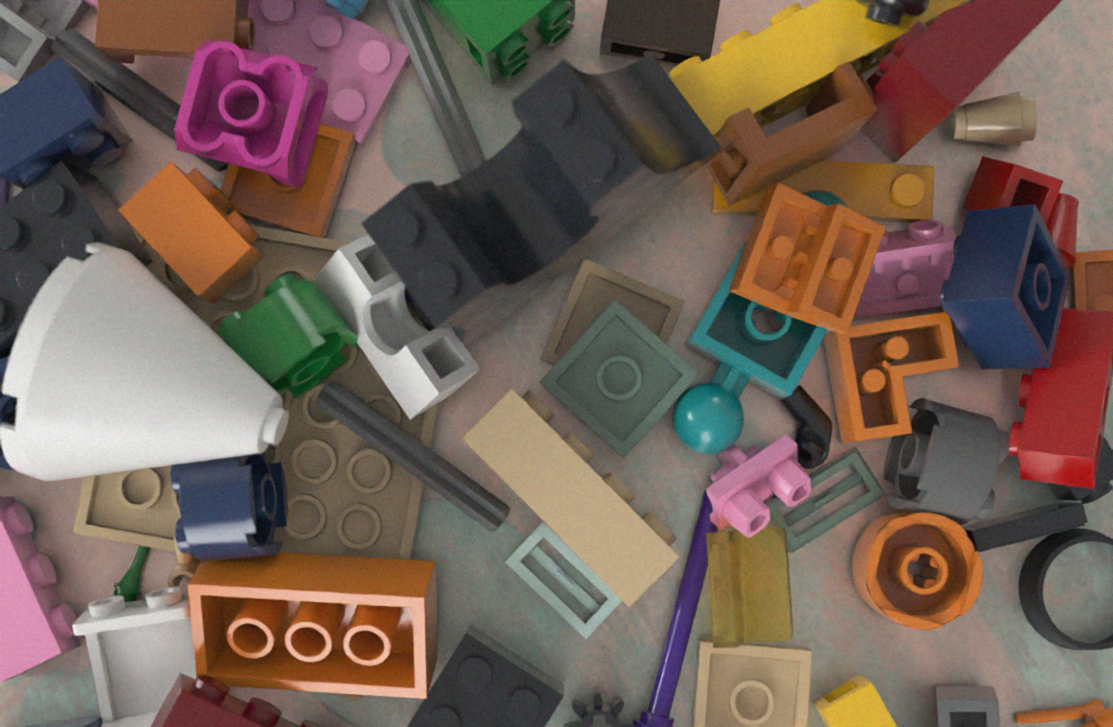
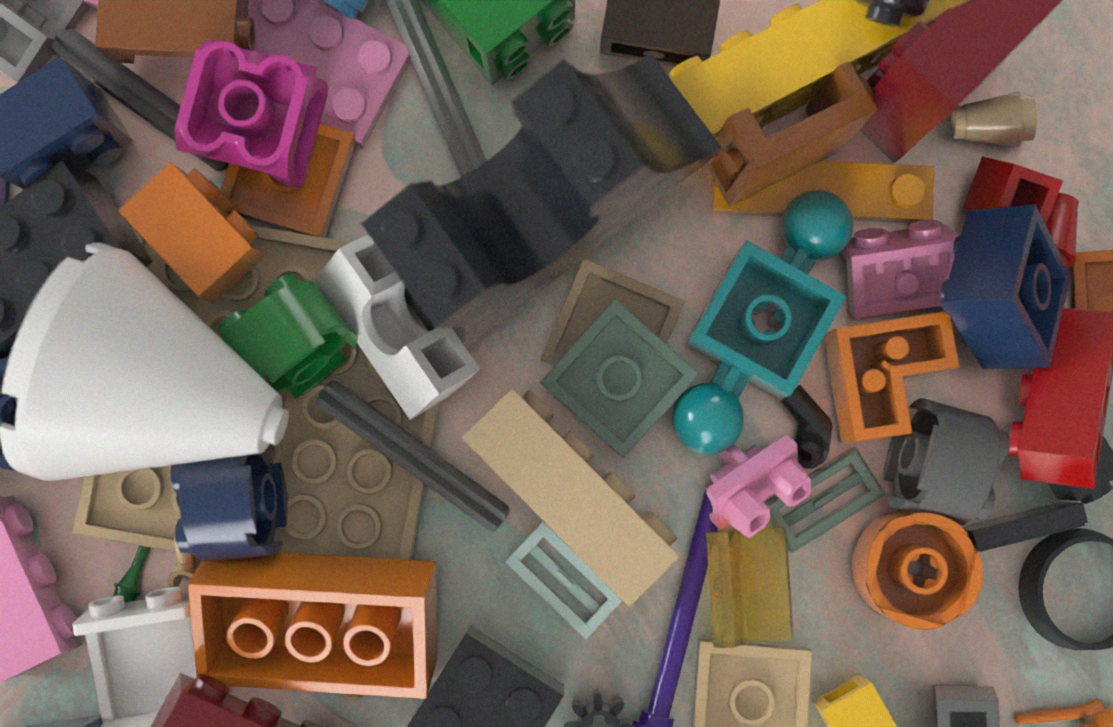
orange slope [728,182,886,334] -> none

